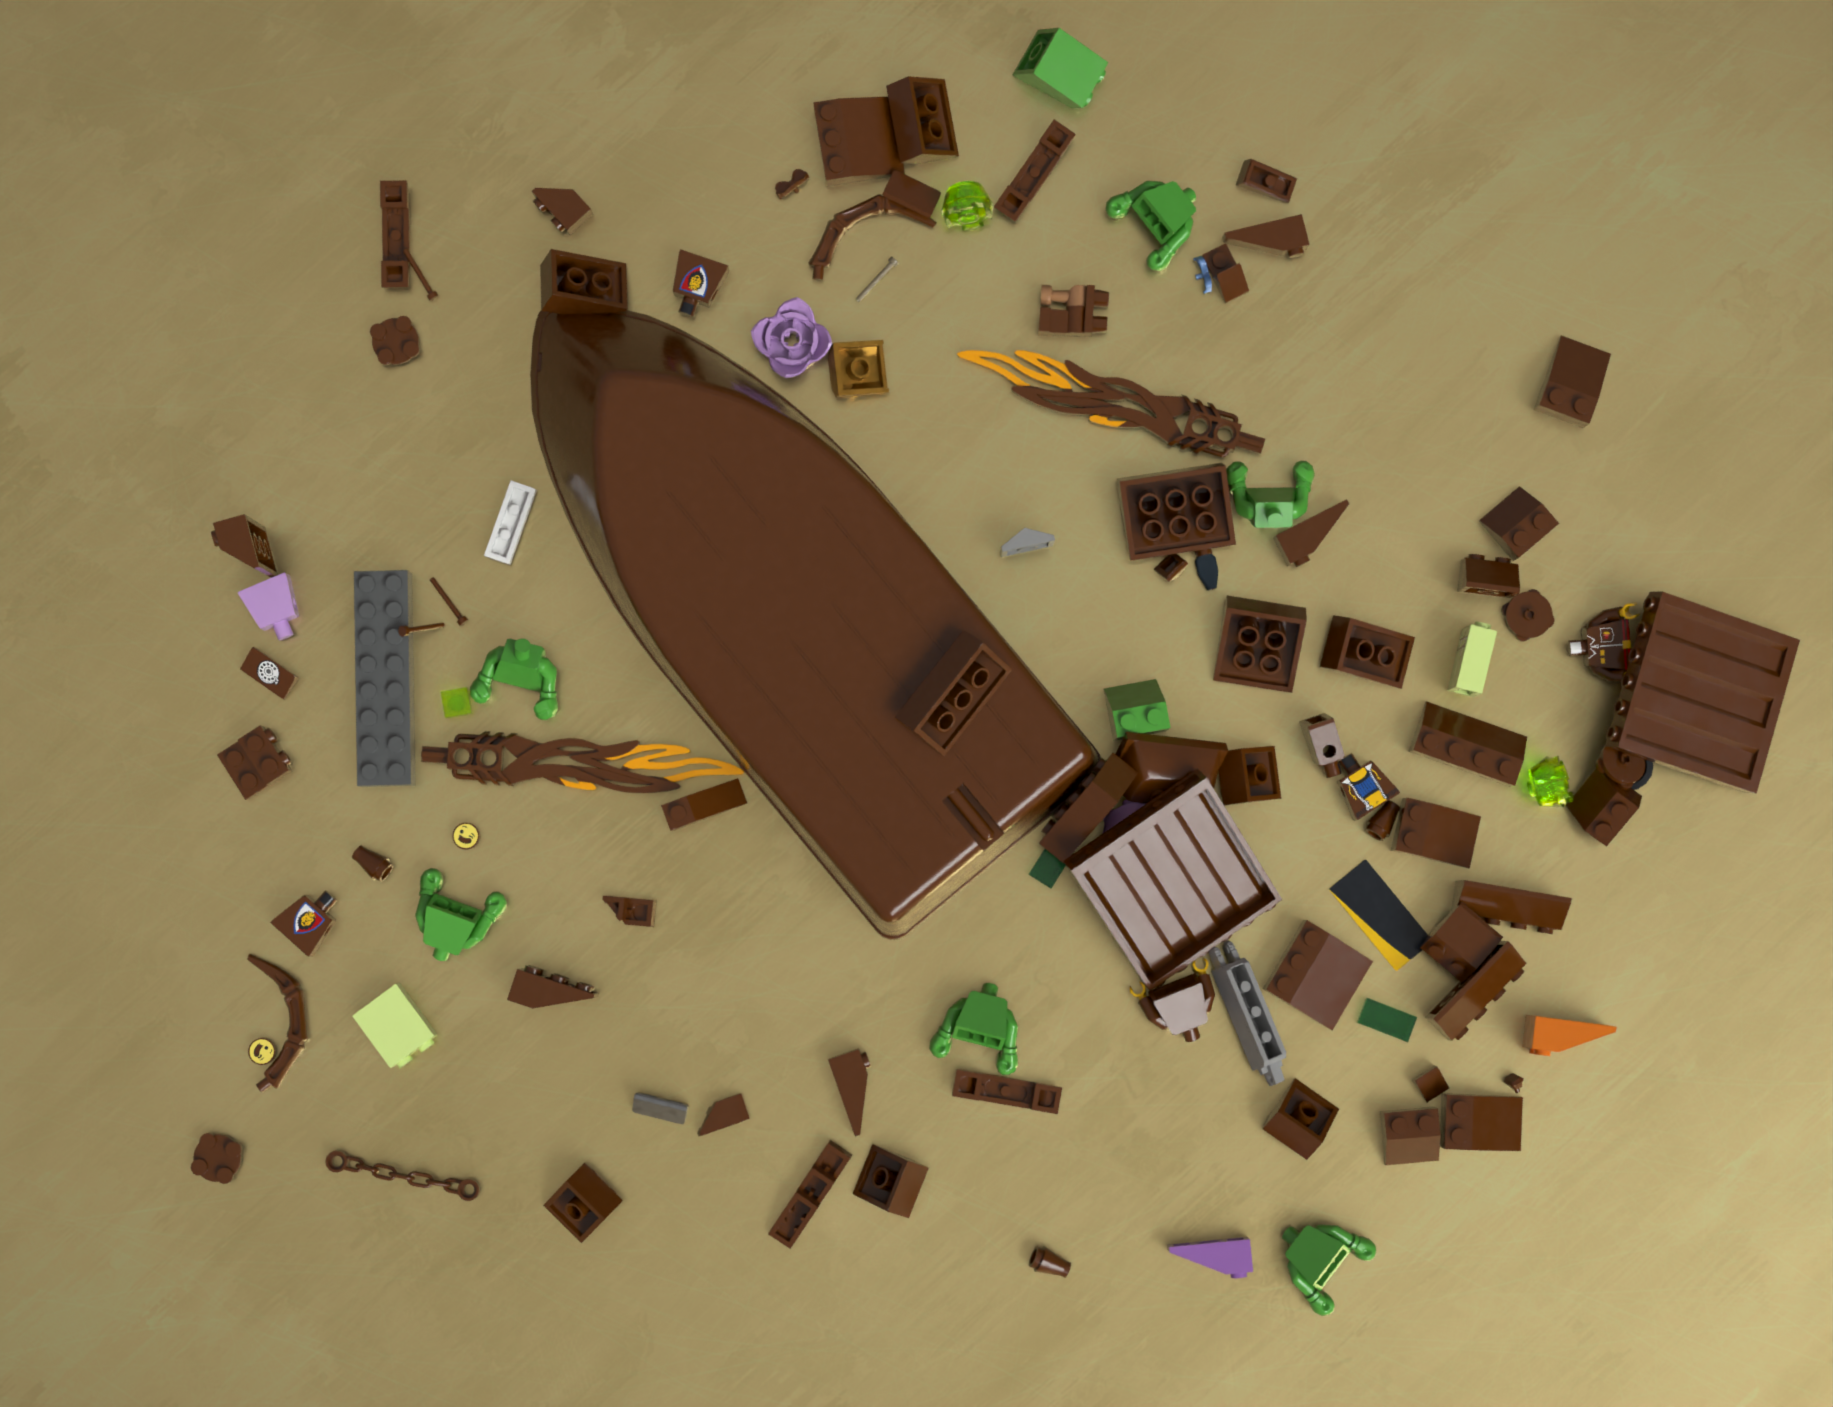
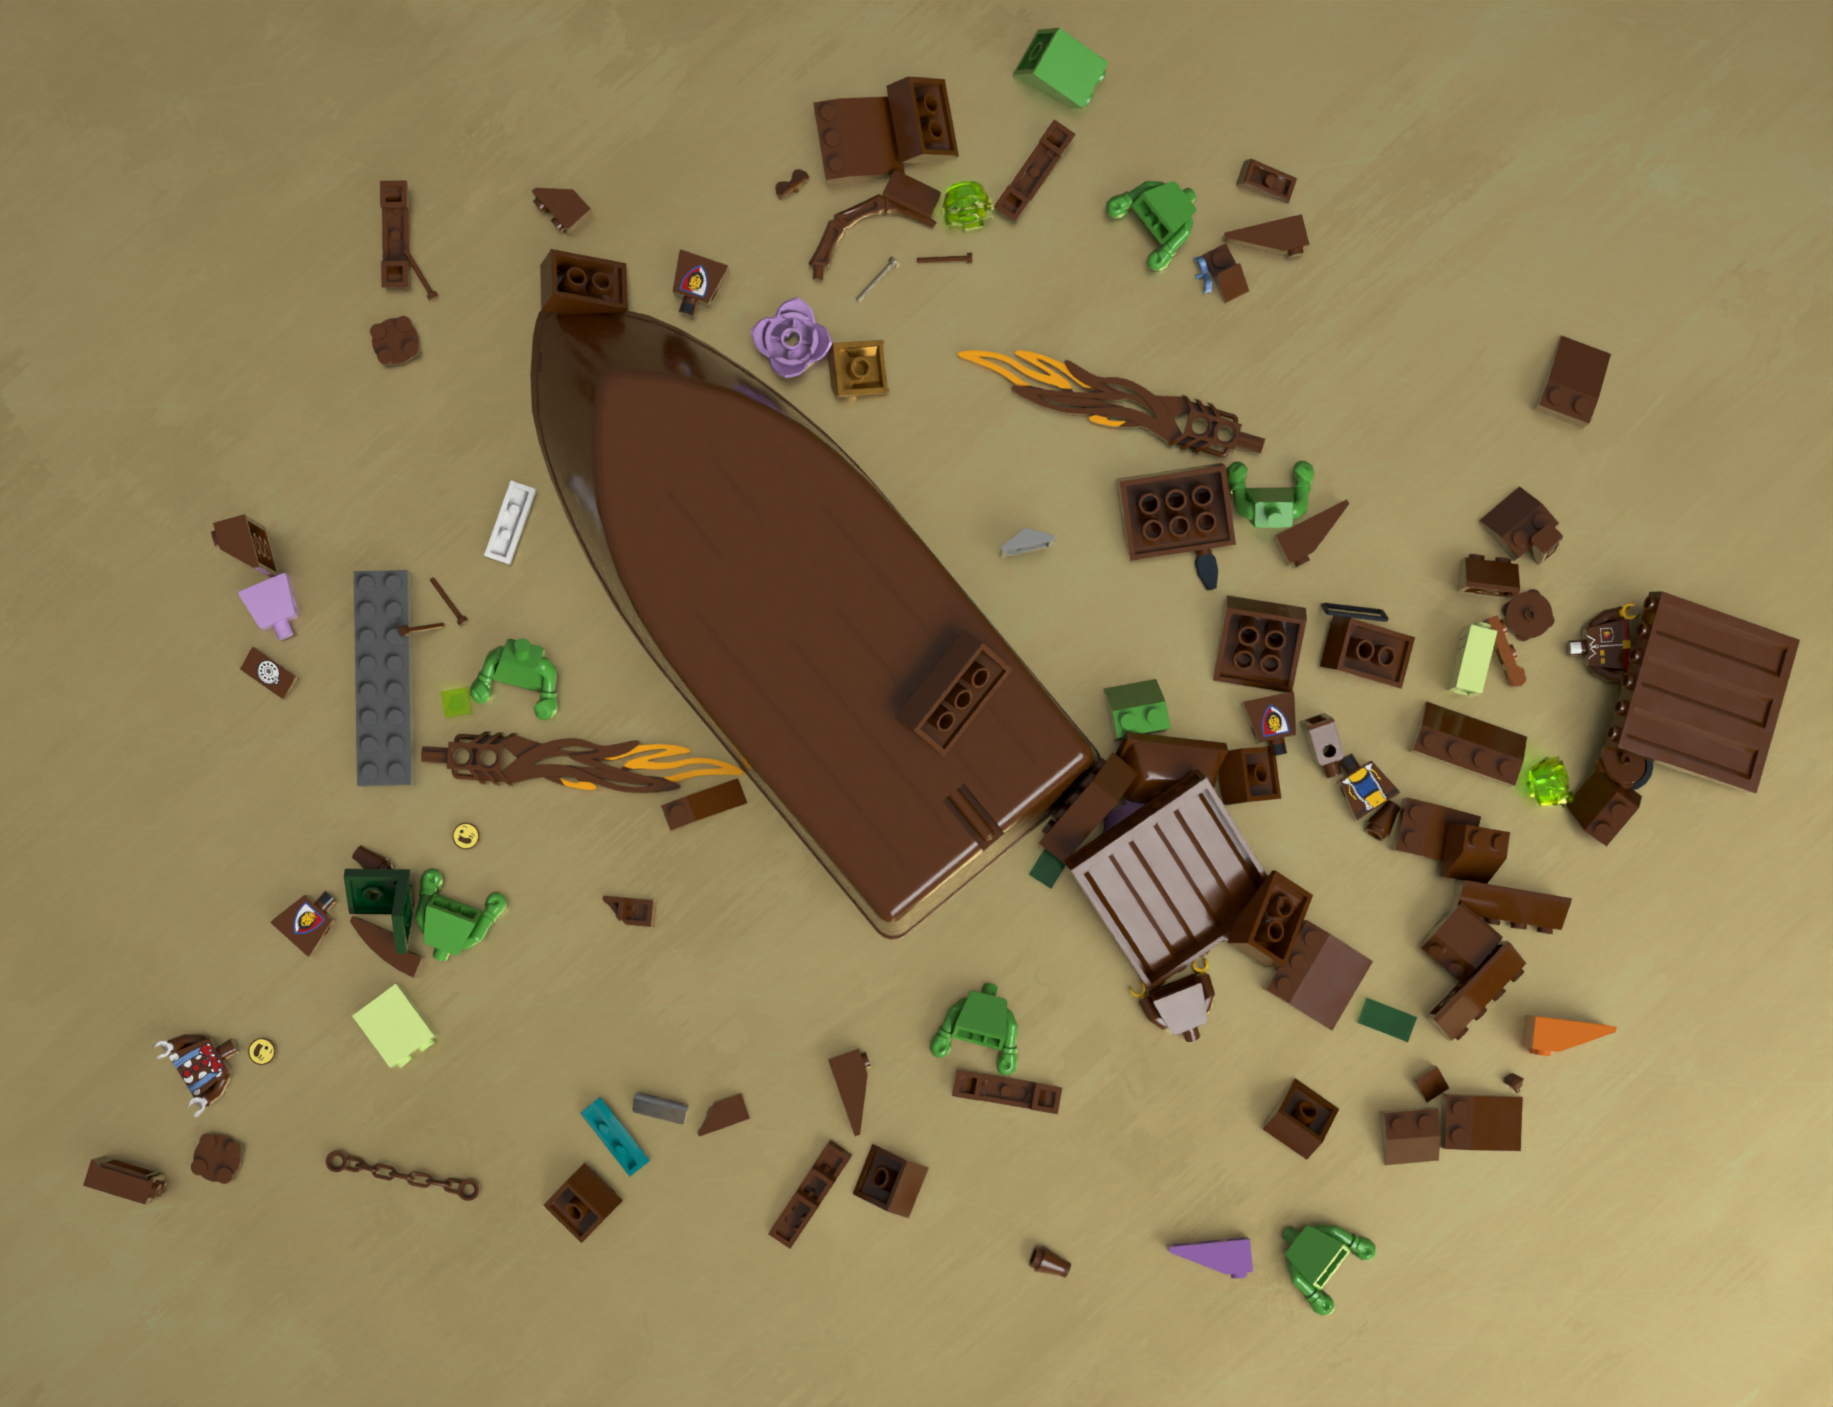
reddish brown plate [217,725,292,800] -> none
reddish brown animal [247,954,308,1093] -> none
reddish brown slope [507,965,599,1009] -> none
reddish brown hips [1039,285,1109,337] -> none
reddish brown slope [1154,554,1188,582] -> none
light grey hinge [1209,940,1286,1086] -> none
black sticker [1329,860,1428,971] -> none
none -> reddish brown window [83,1156,167,1205]
none -> torso [152,1034,239,1117]
none -> dark green bracket [344,869,415,954]
none -> reddish brown slope [350,916,425,978]
none -> teal plate [580,1097,650,1177]
none -> reddish brown piece [917,253,973,263]
none -> reddish brown slope [1227,870,1313,967]
none -> reddish brown torso [1241,691,1296,757]
none -> black piece [1321,603,1389,622]
none -> reddish brown slope [1441,824,1510,884]
none -> dark orange hinge [1483,615,1526,687]
none -> reddish brown slope [1531,523,1563,565]

